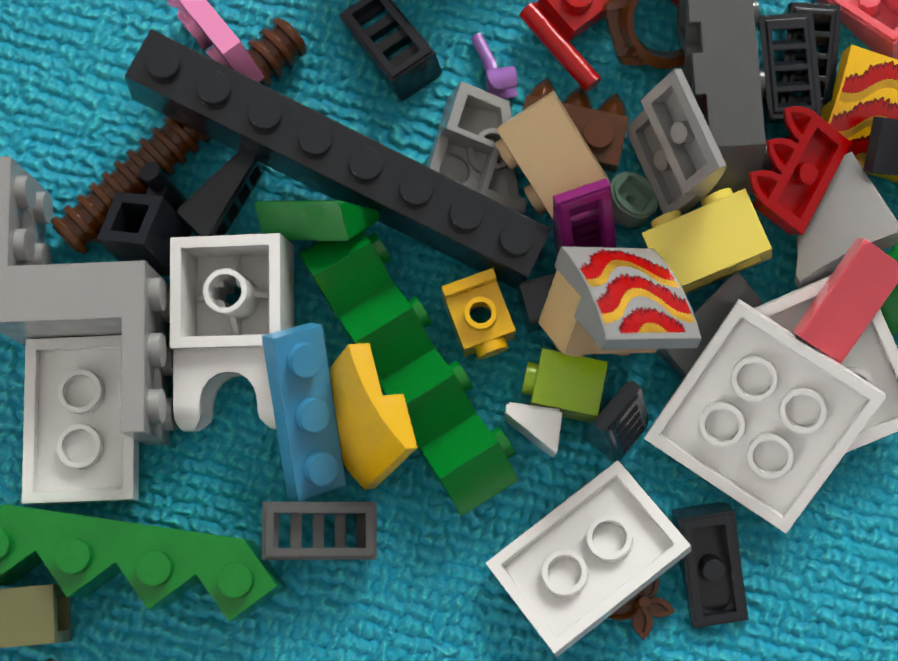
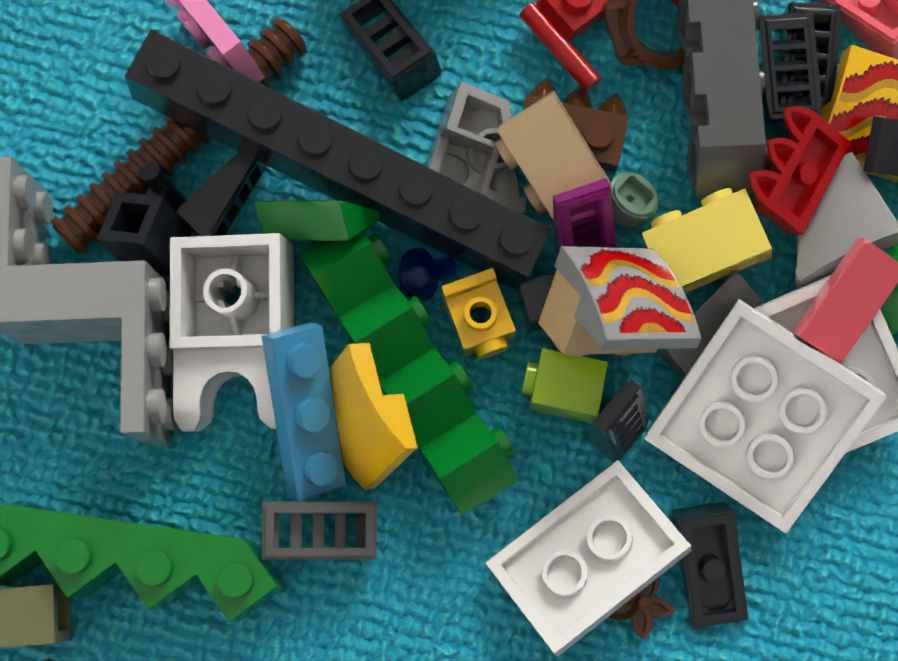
white plate [22,335,139,505] -> none
medium lavender hand [471,33,518,99] -> none
white slope [504,402,562,458] -> none
light grey slope [626,69,727,215] -> none
none -> clear blue plate [398,247,457,302]

